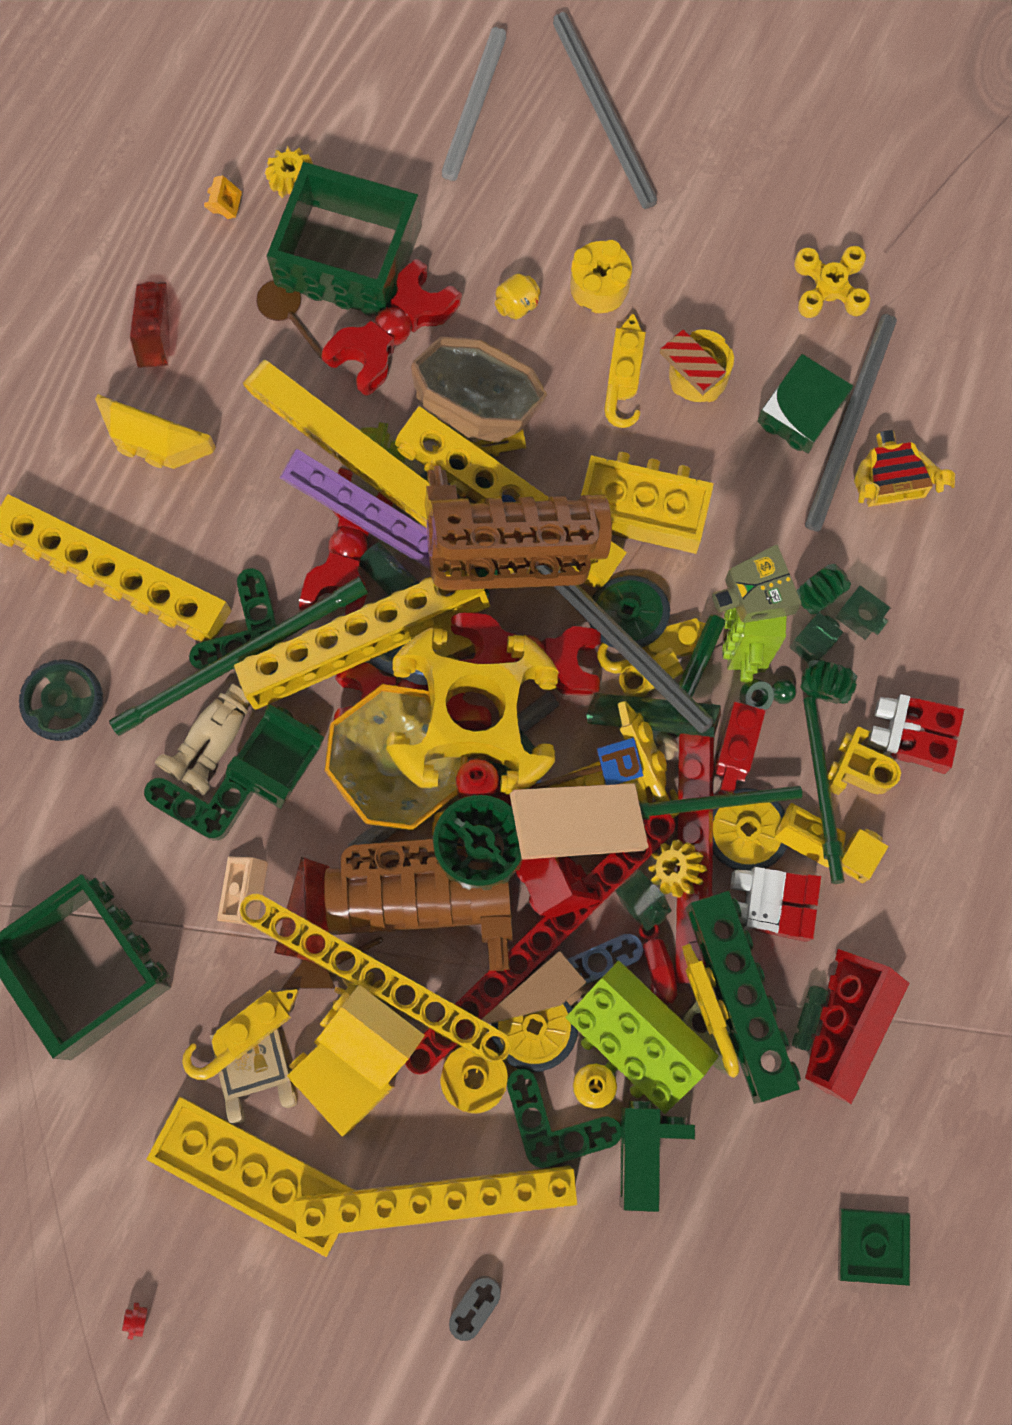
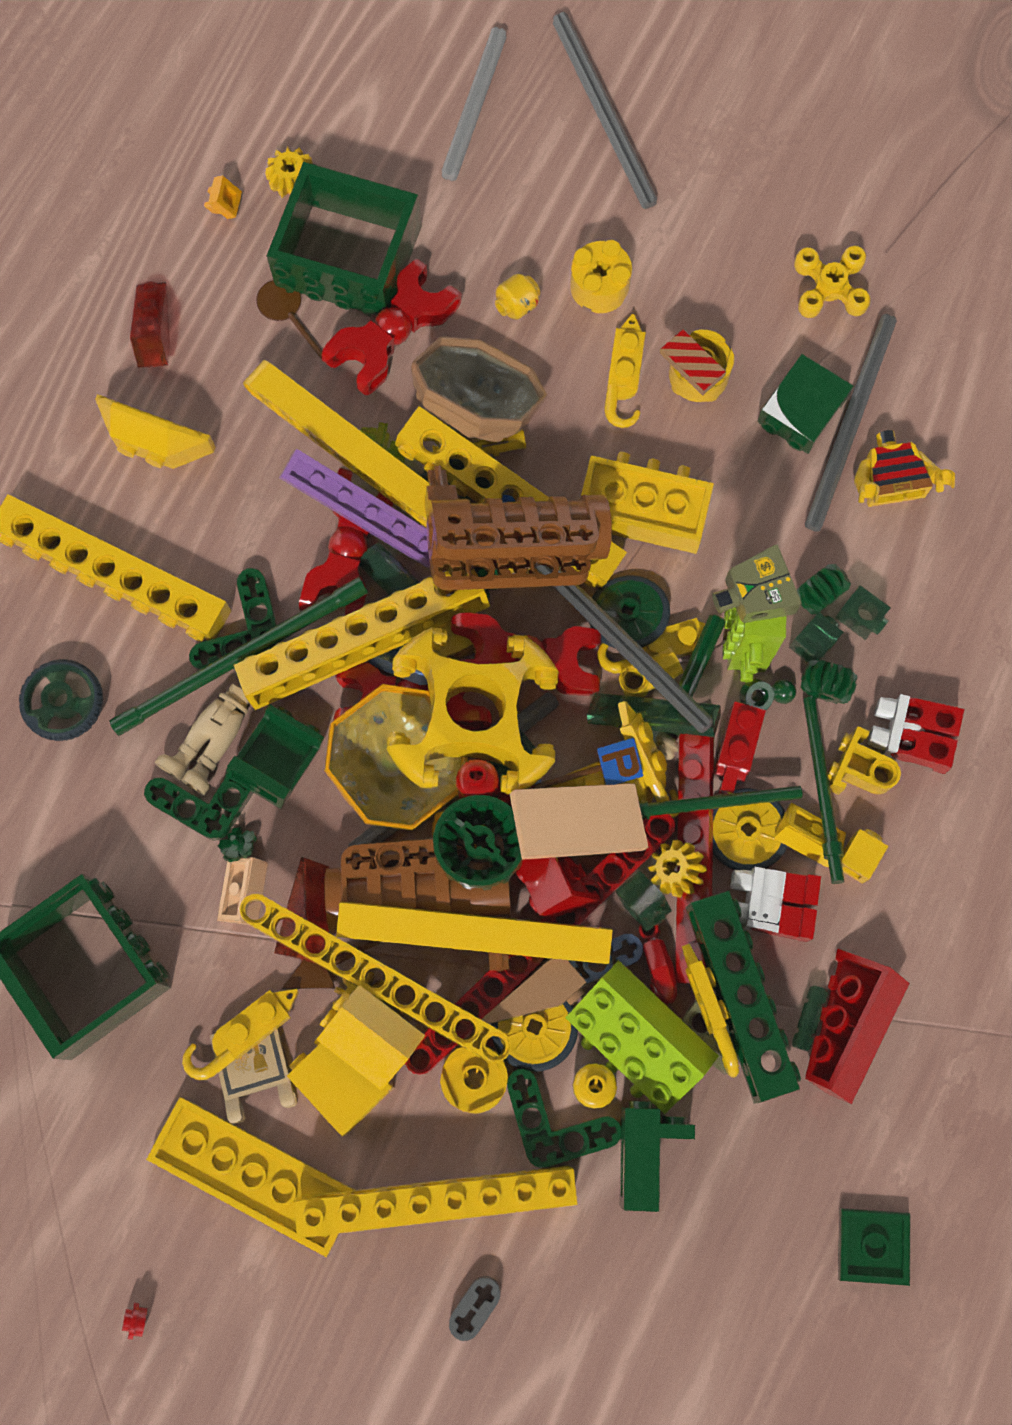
none -> dark green plant [217,827,257,862]
none -> yellow tile [336,901,613,964]

